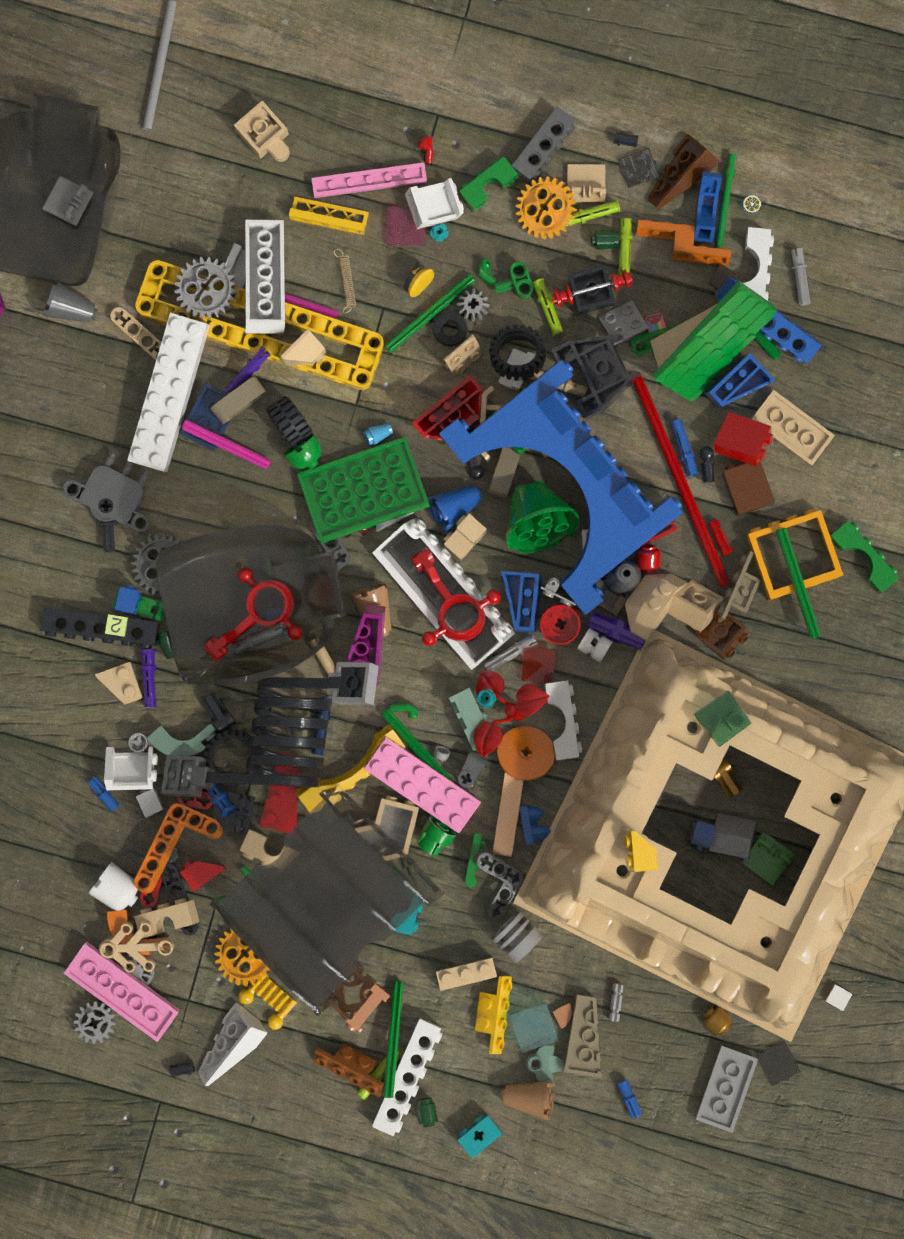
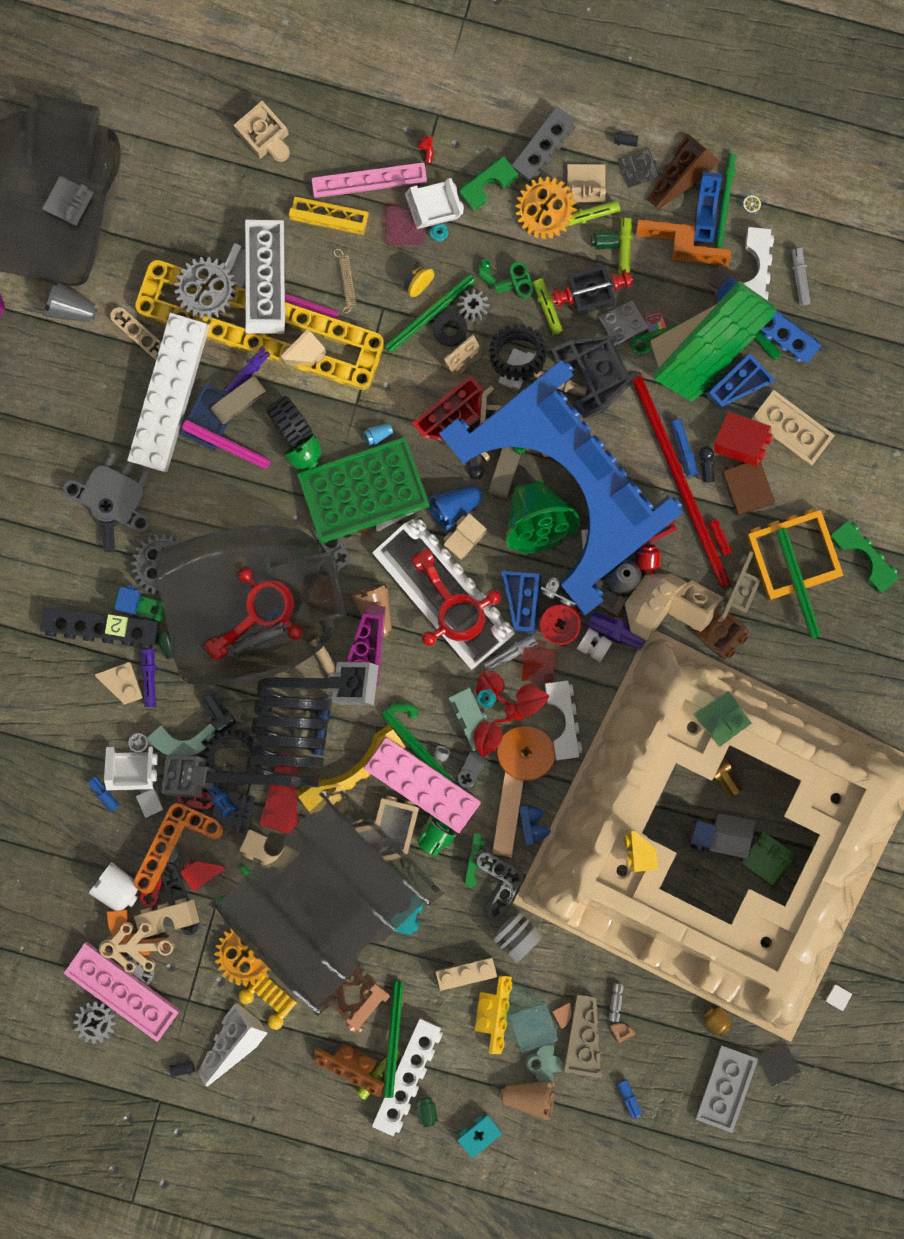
light grey piece [142,0,177,131] -> none
none -> medium nougat tile [610,1023,636,1043]

